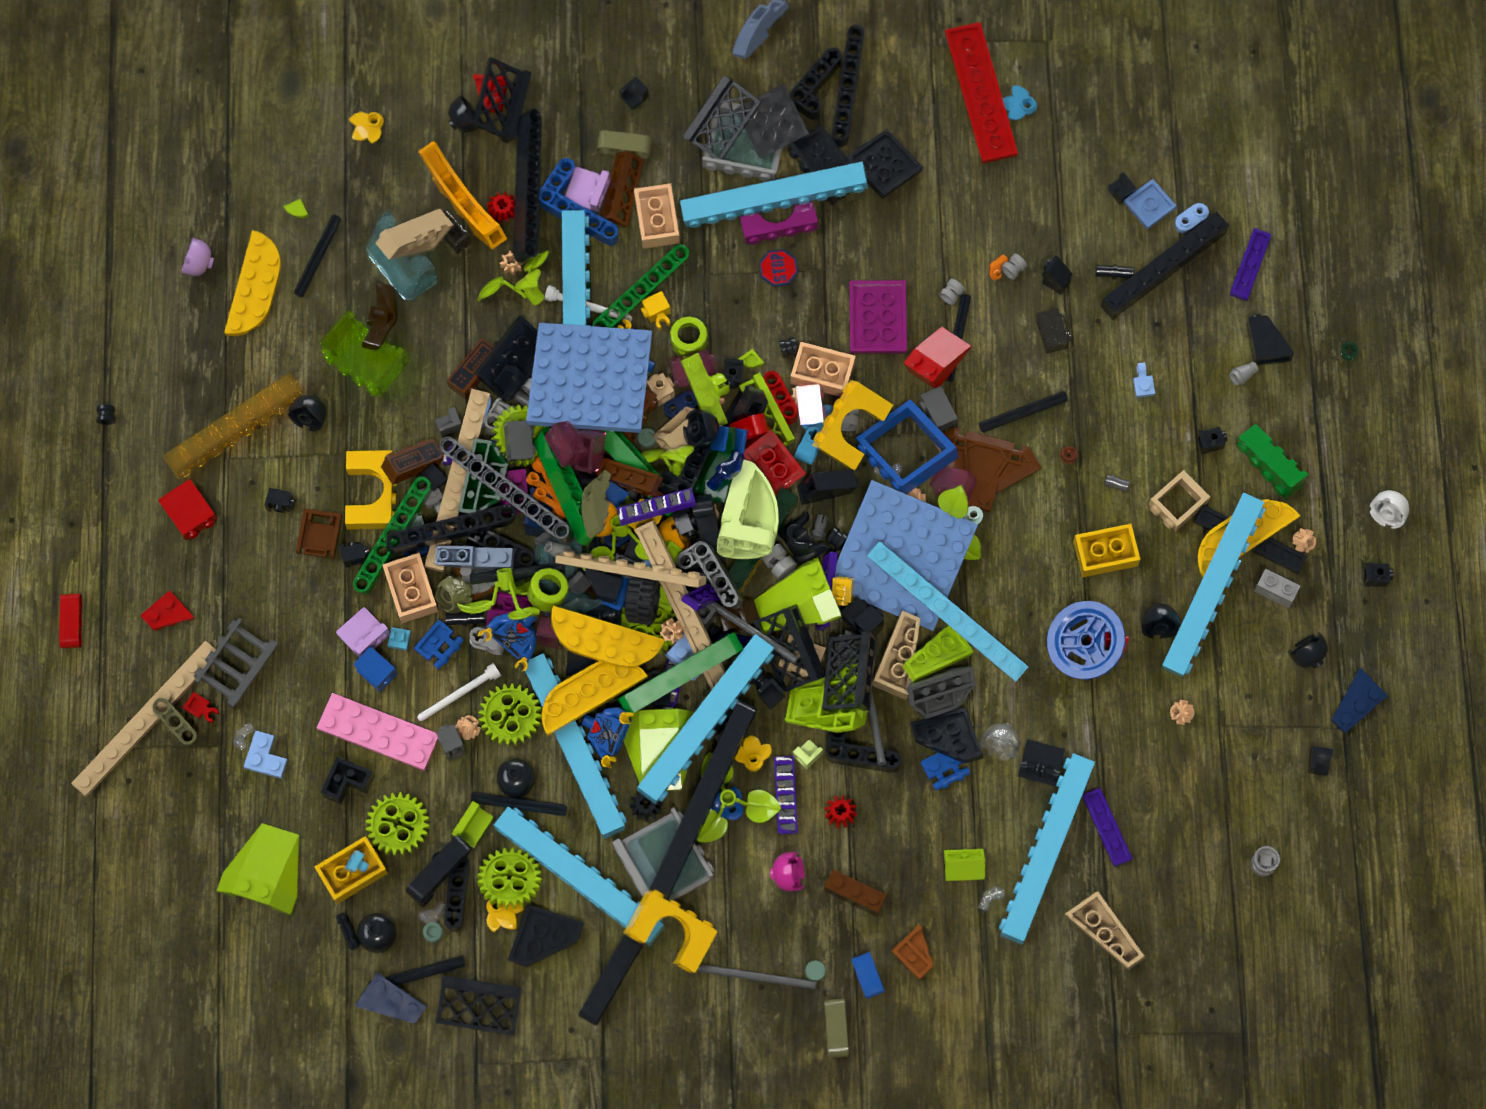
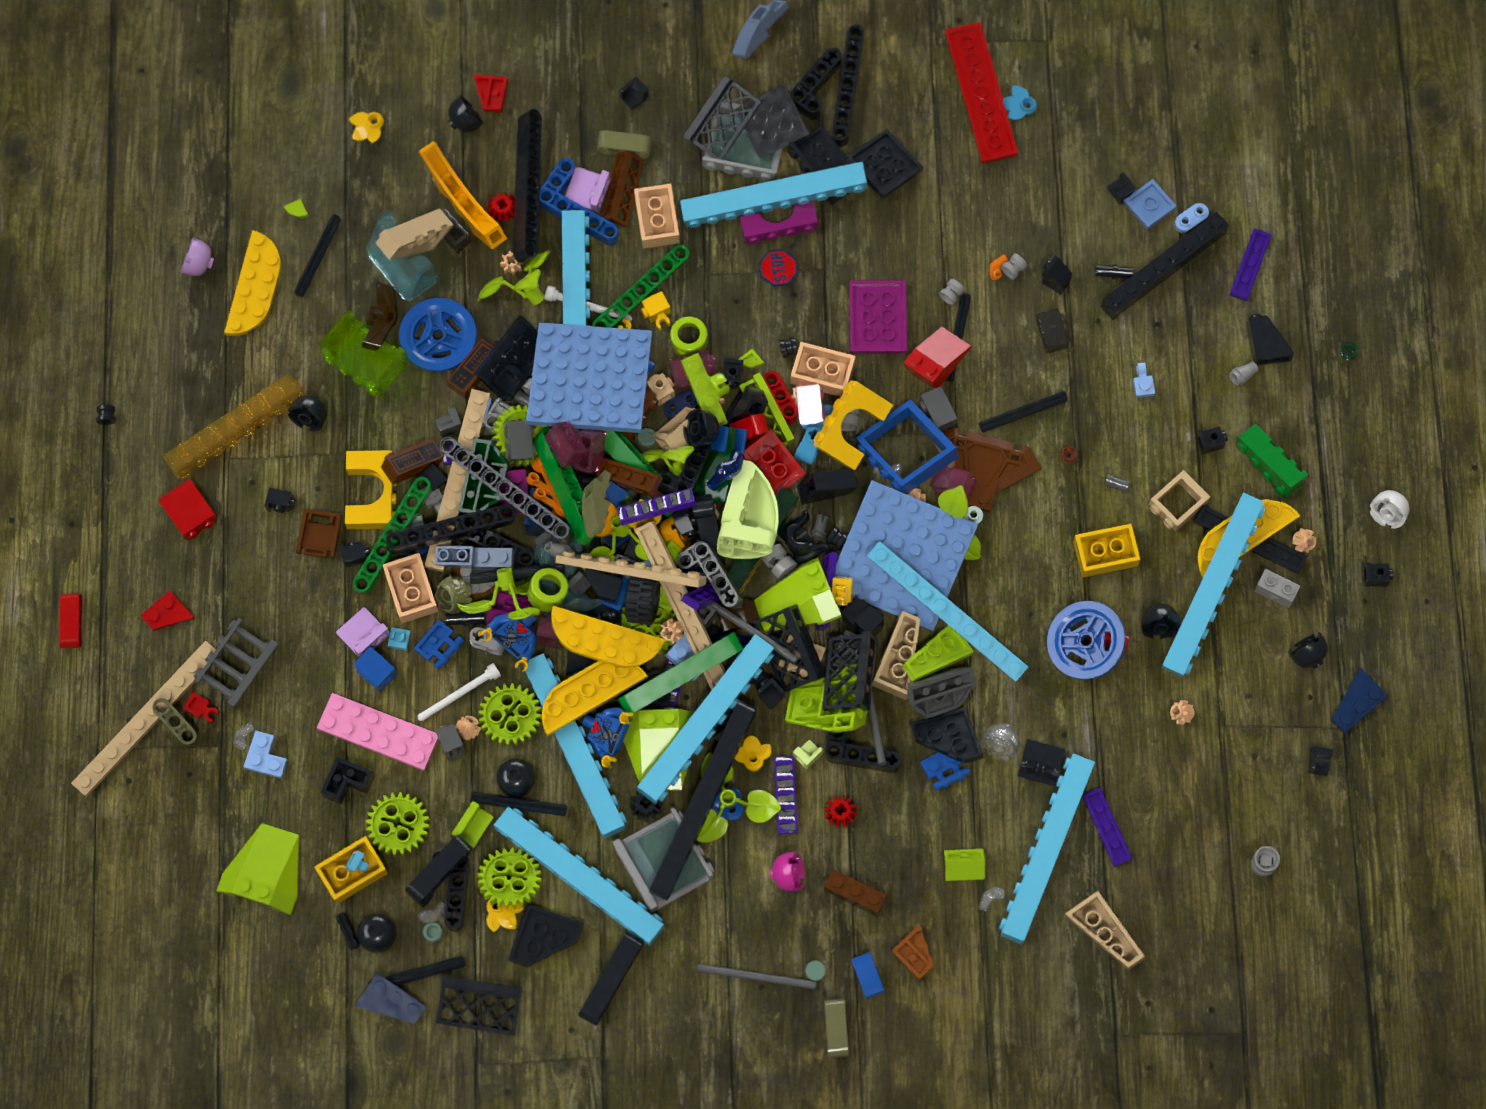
black fence [472,57,532,143] -> none
yellow arch [623,890,718,973] -> none
none -> blue gear [399,298,477,373]

